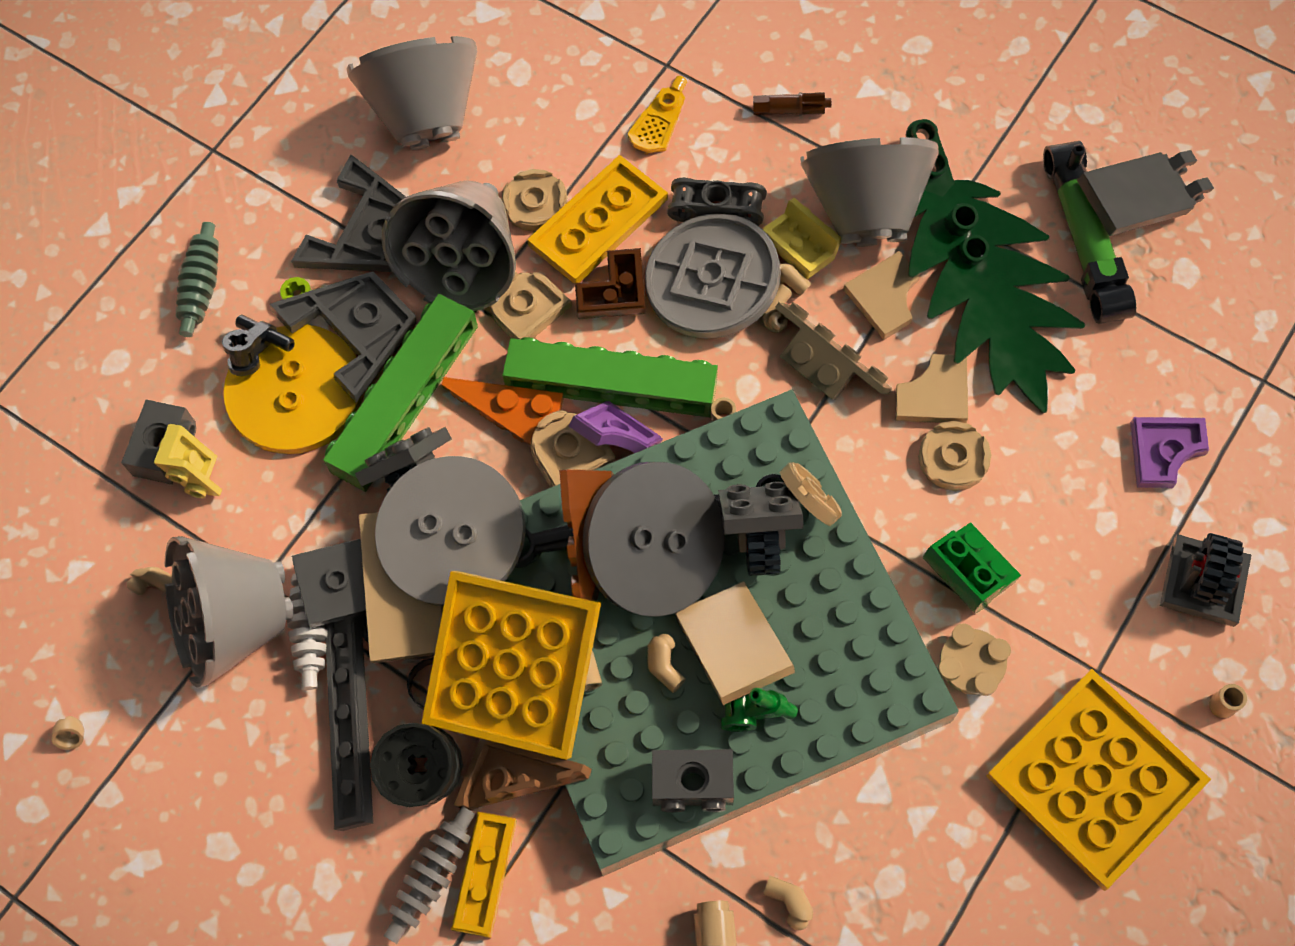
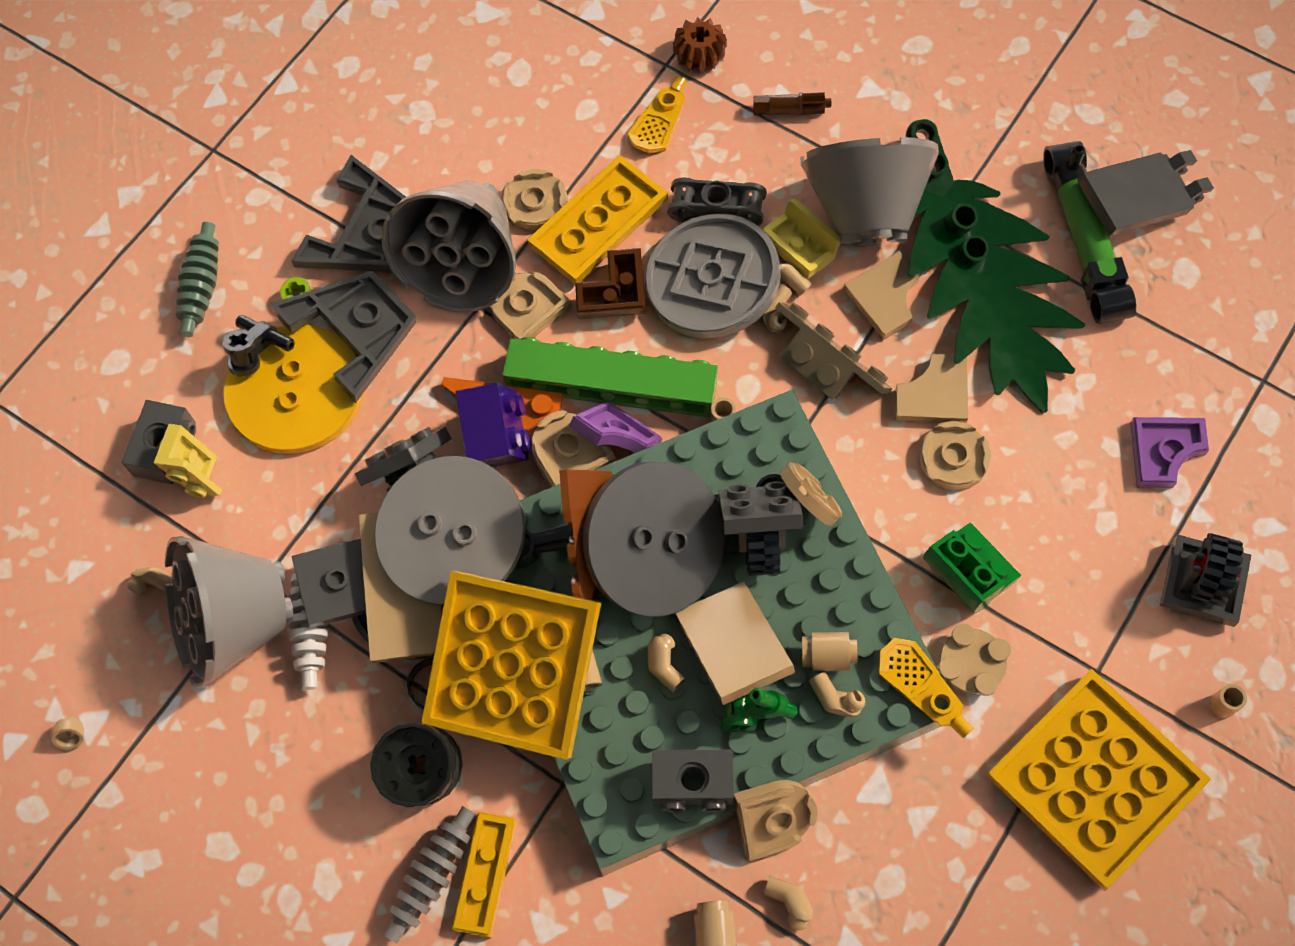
bright green brick [323,294,478,492] -> none
dark grey tile [325,615,373,831] -> none
light grey cone [347,36,477,150] -> none
medium nougat wing [454,738,592,810] -> none
none -> dark purple brick [455,383,531,467]
none -> dark orange gear [673,16,727,73]
none -> tan tile [734,780,818,862]
none -> tan brick [802,632,858,671]
none -> tan arm [809,672,866,717]
none -> yellow piece [878,638,974,739]

